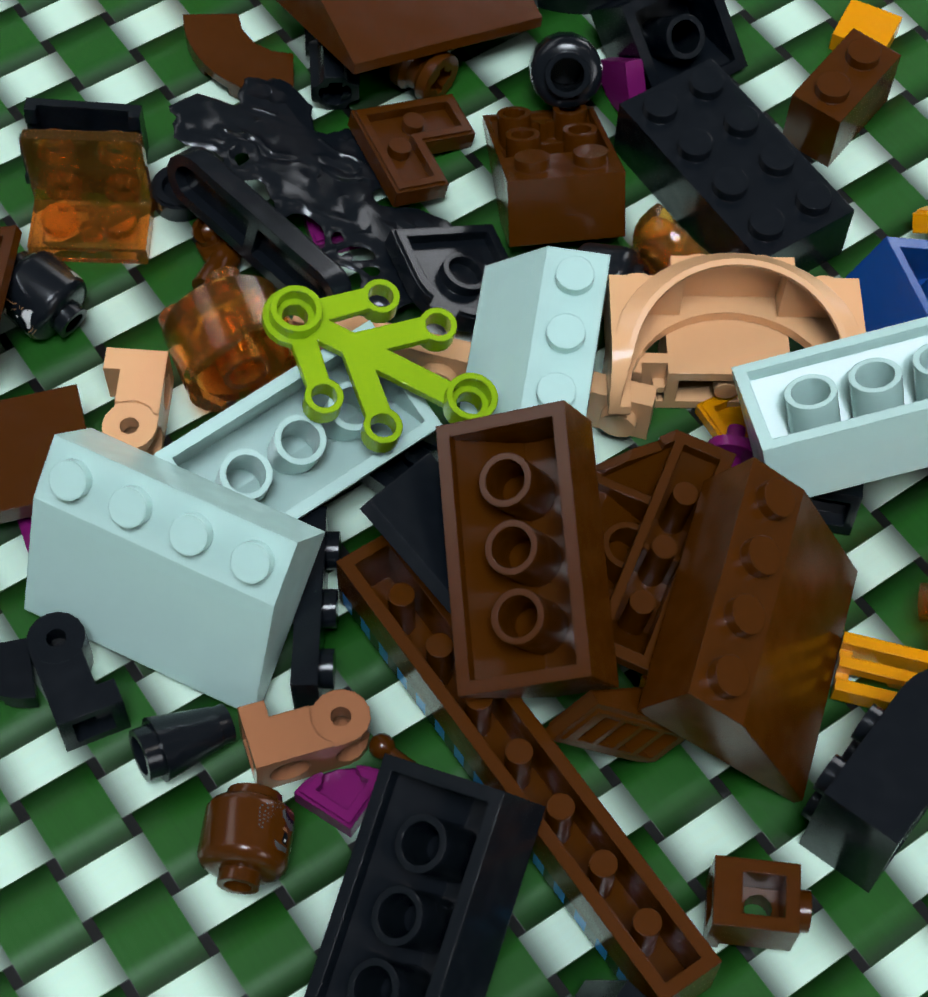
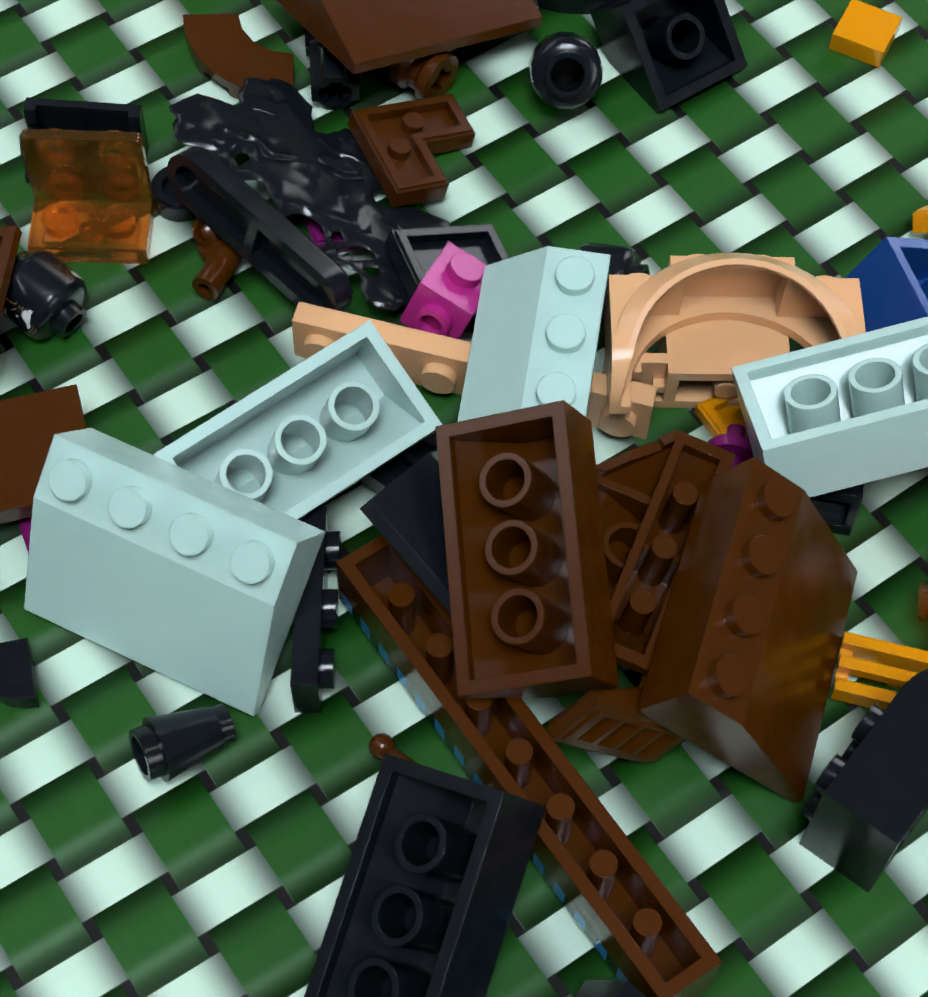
black leg [26,612,131,752] -> none
light nougat leg [102,347,174,455] -> none
clear orange brick [158,266,297,412] -> none
reddish brown head [197,783,295,895] -> none
nougat leg [237,689,371,788] -> none
lime plant [262,279,498,453] -> none
magenta tile [294,766,379,838] -> none
reddish brown slope [483,104,625,247] -> none
magenta tile [600,57,646,111] -> none
black brick [614,58,854,272] -> none
clear orange hair [632,203,710,275] -> none
reddish brown brick [703,855,812,951] -> none
reddish brown piece [783,28,901,167] -> none
none -> dark pink bracket [400,241,486,339]

